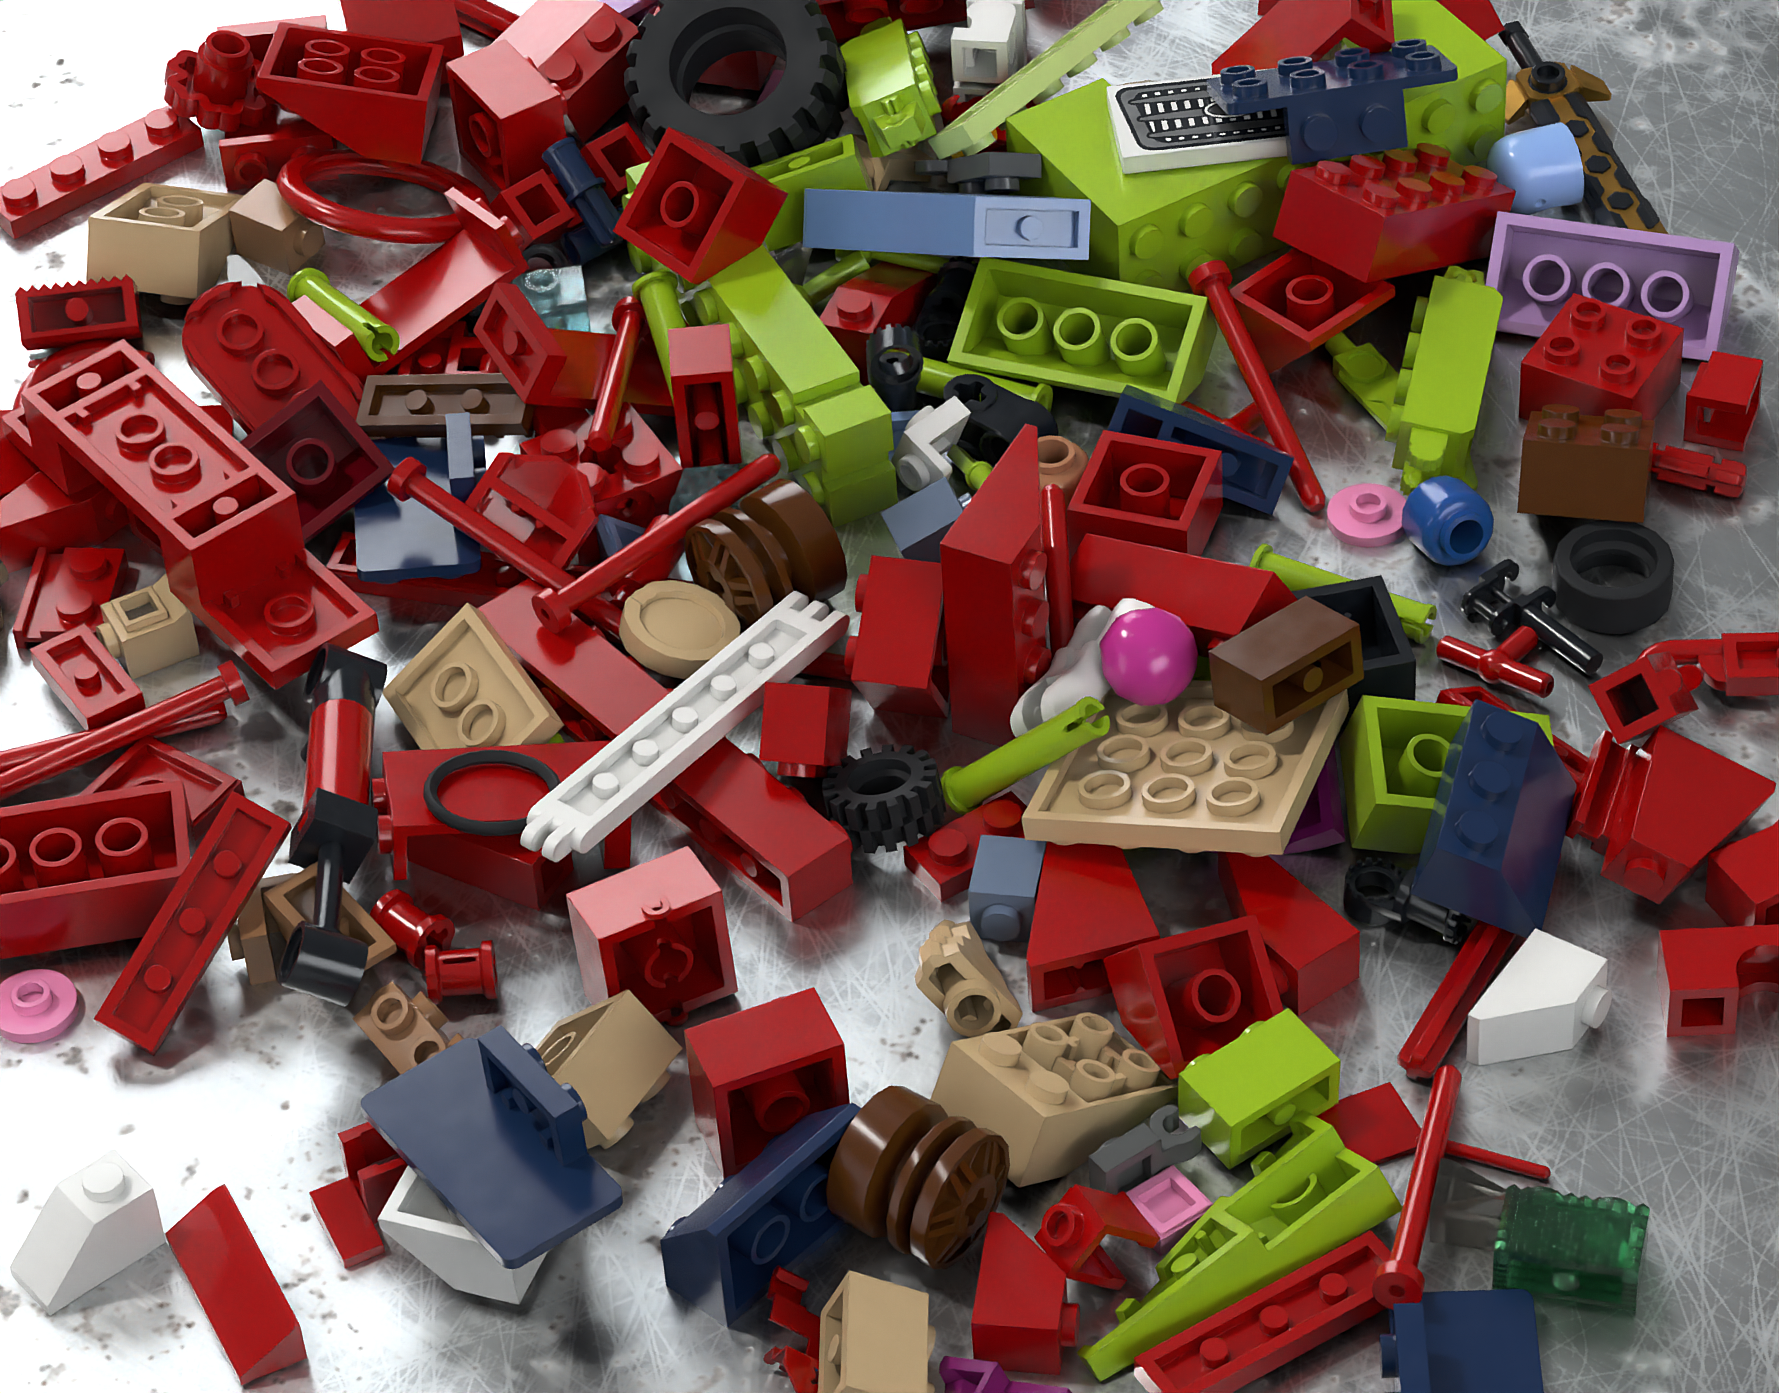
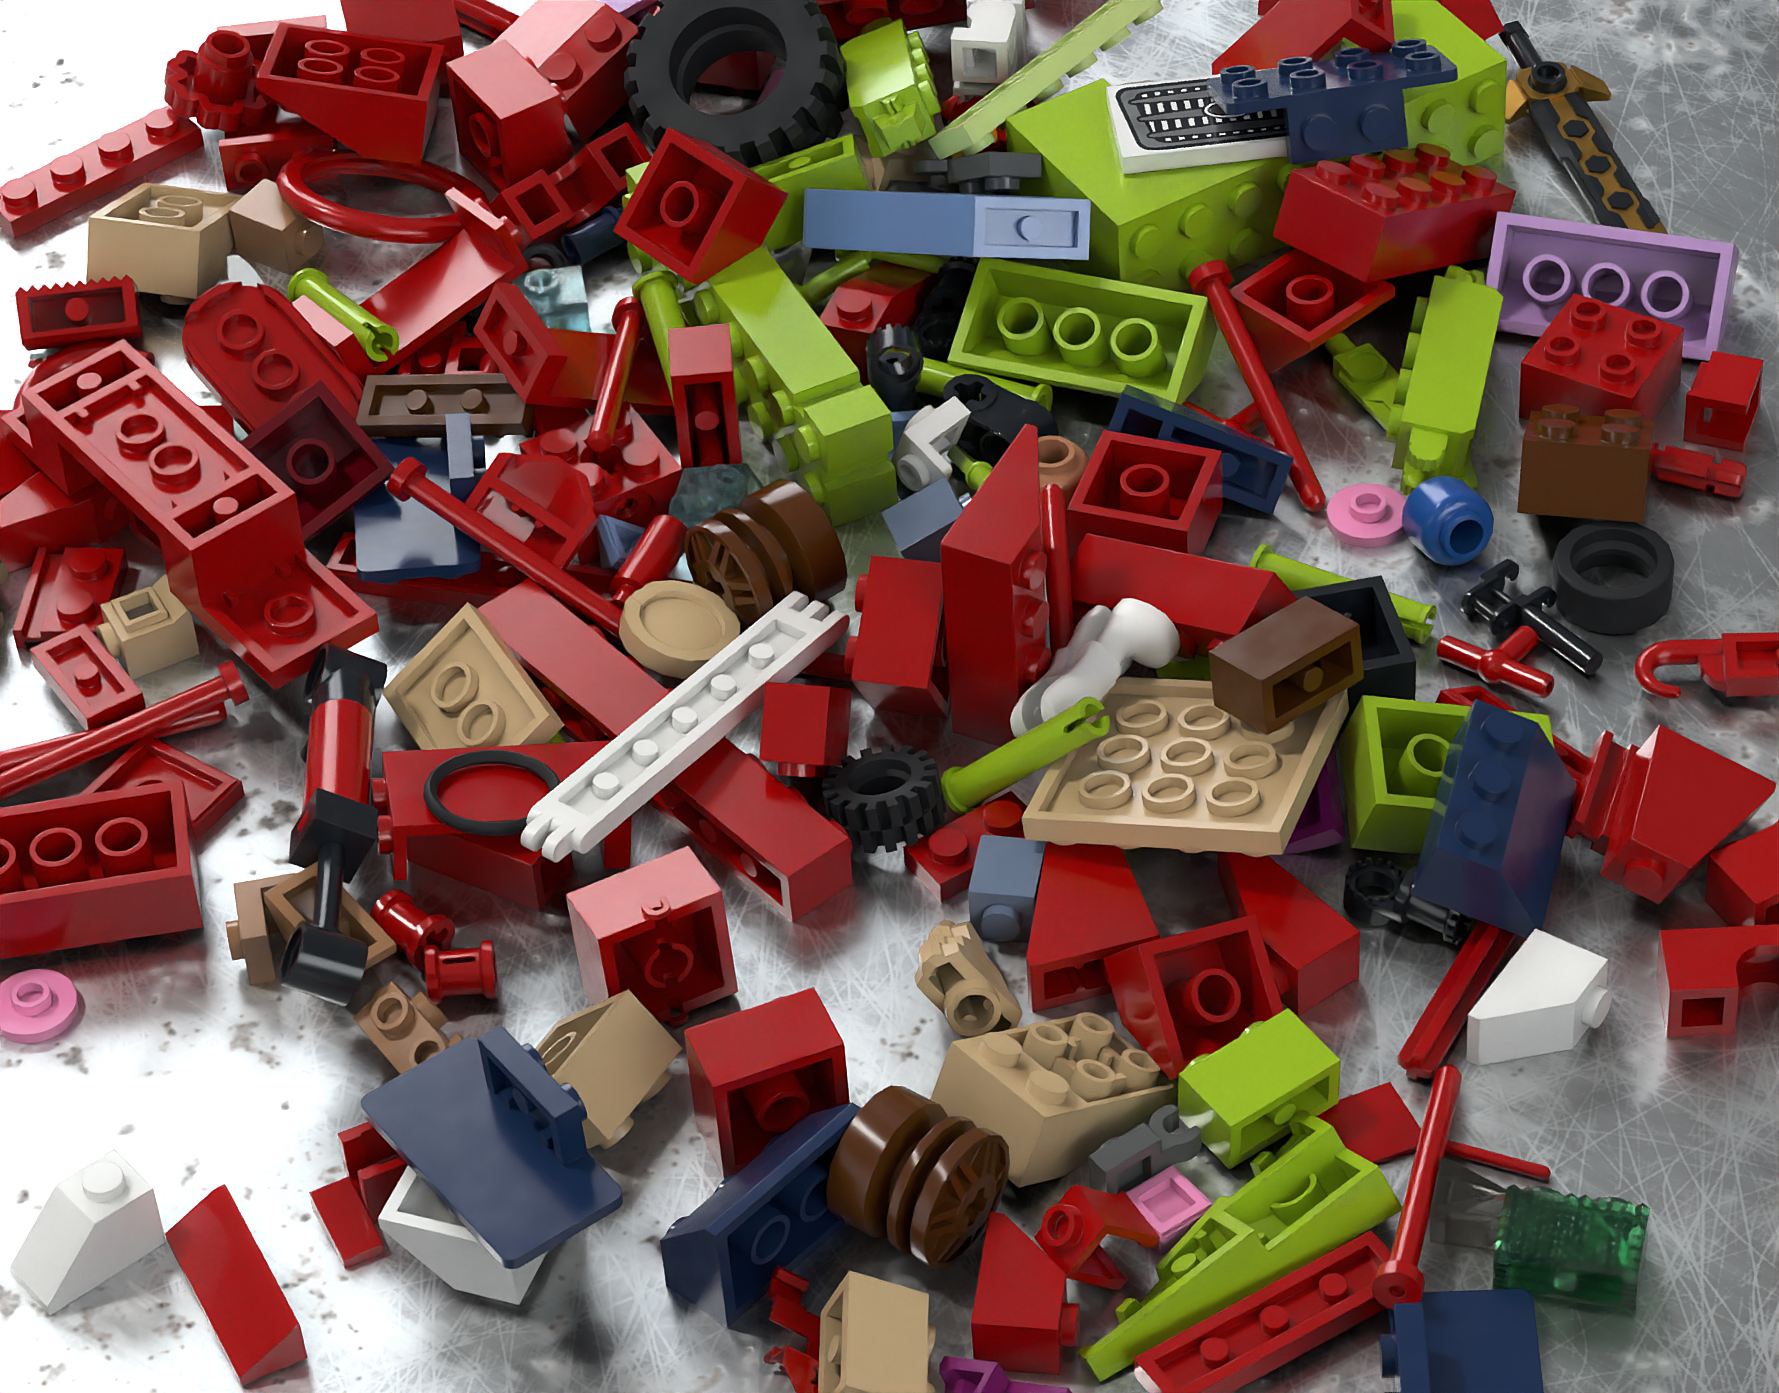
red plate [94,790,292,1056] -> none
red bar [531,454,781,634] -> none
dark blue axle [542,137,624,248] -> none
dark pink hair [1099,607,1198,706] -> none
light blue helmet [1486,122,1584,215] -> none
red brick [1588,651,1703,745] -> none

